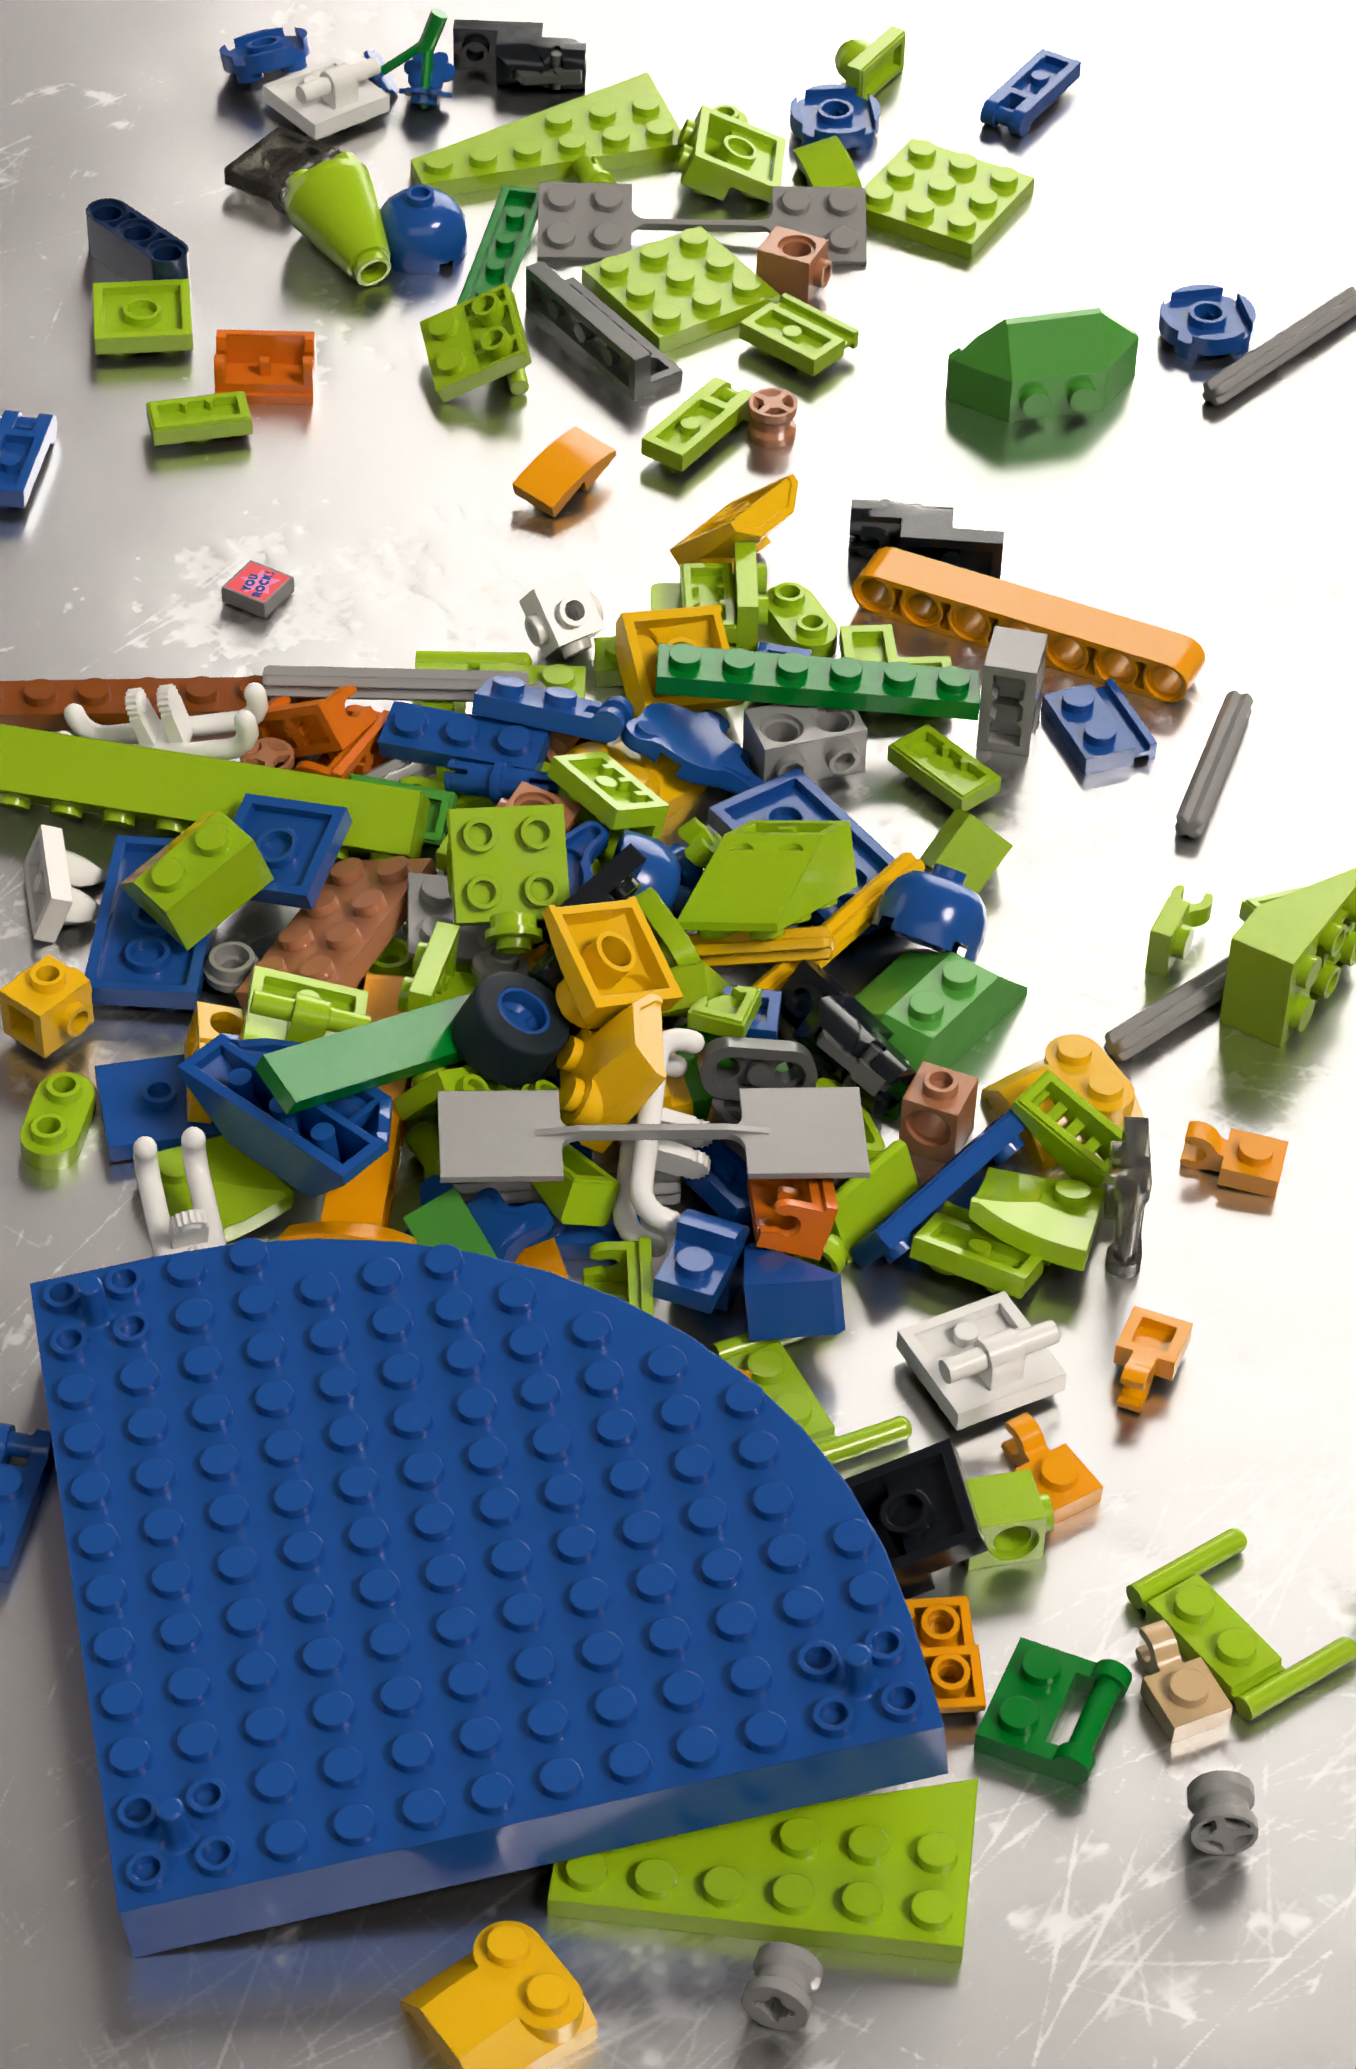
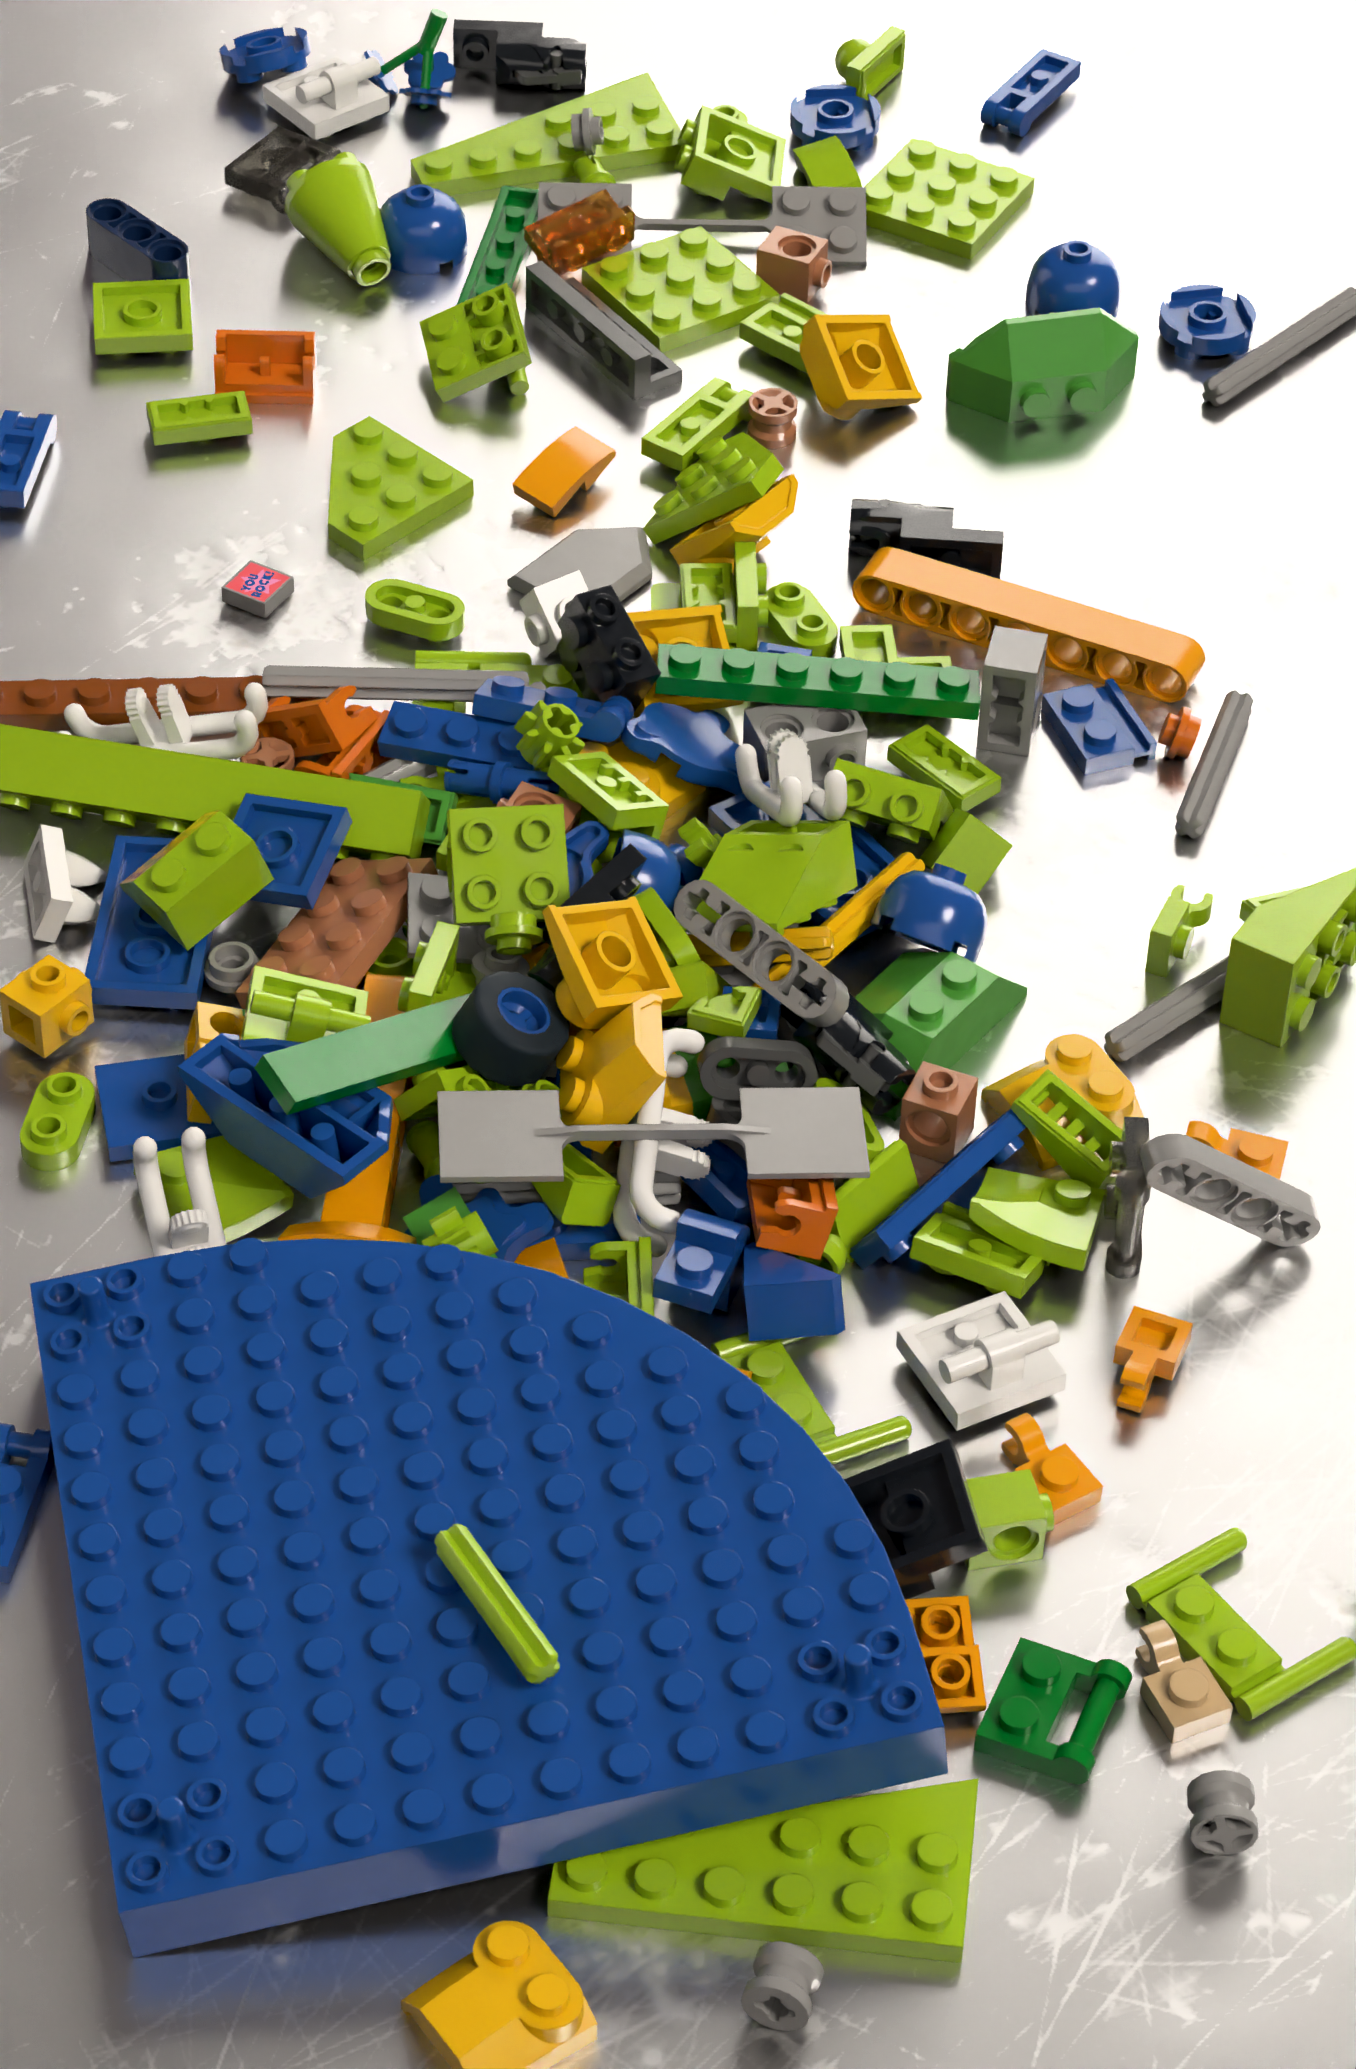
none -> lime plate [328,416,474,561]
none -> lime plate [365,579,465,643]
none -> lime gear [422,1206,499,1256]
none -> lime axle [434,1524,560,1684]
none -> light grey tile [507,527,652,602]
none -> lime gear [514,700,585,768]
none -> clear orange bracket [524,189,635,276]
none -> black plate [556,585,661,712]
none -> light grey plate [571,108,604,155]
none -> lime plate [643,432,784,545]
none -> light grey beam [673,880,850,1027]
none -> white piece [735,728,847,827]
none -> yellow slope [799,314,923,420]
none -> lime plate [833,758,953,844]
none -> blue cylinder [1025,240,1122,318]
none -> light grey beam [1140,1133,1321,1247]
none -> orange plate [1158,706,1202,759]

